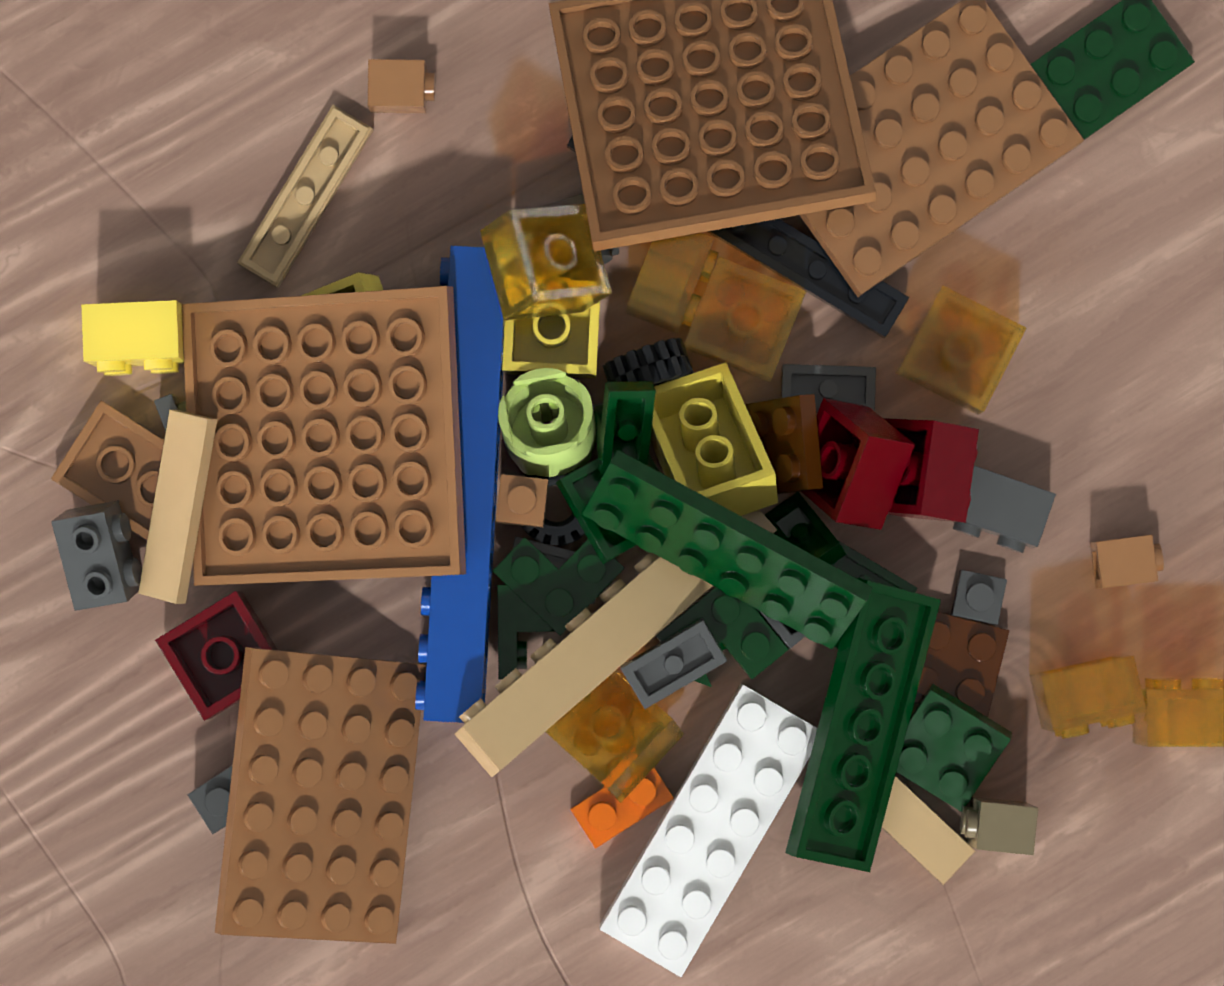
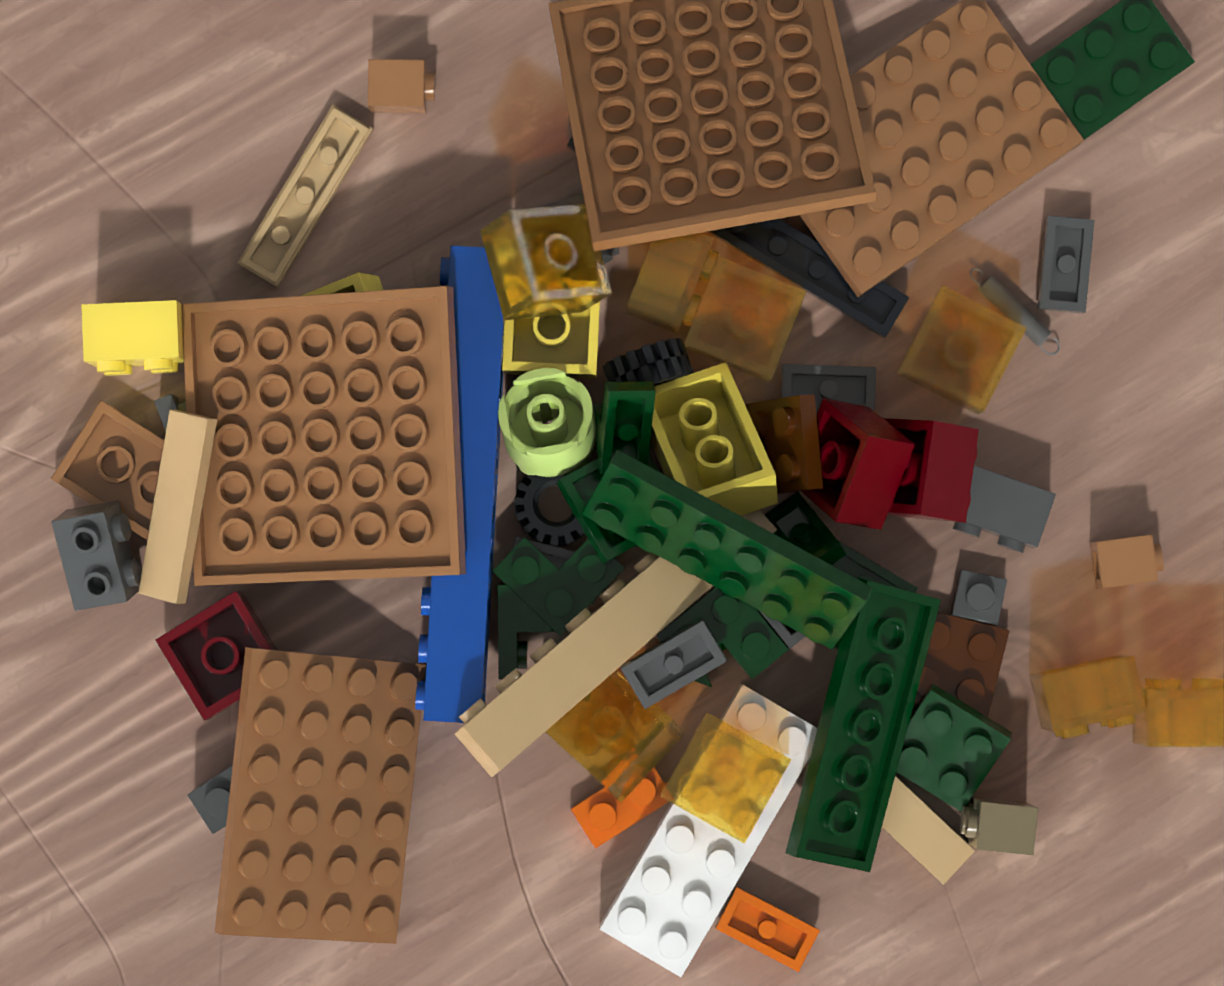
medium nougat brick [496,474,549,528] -> none
none -> clear yellow brick [660,711,791,844]
none -> orange plate [715,886,820,972]
none -> light grey piece [970,268,1060,355]
none -> dark grey plate [1037,215,1095,314]

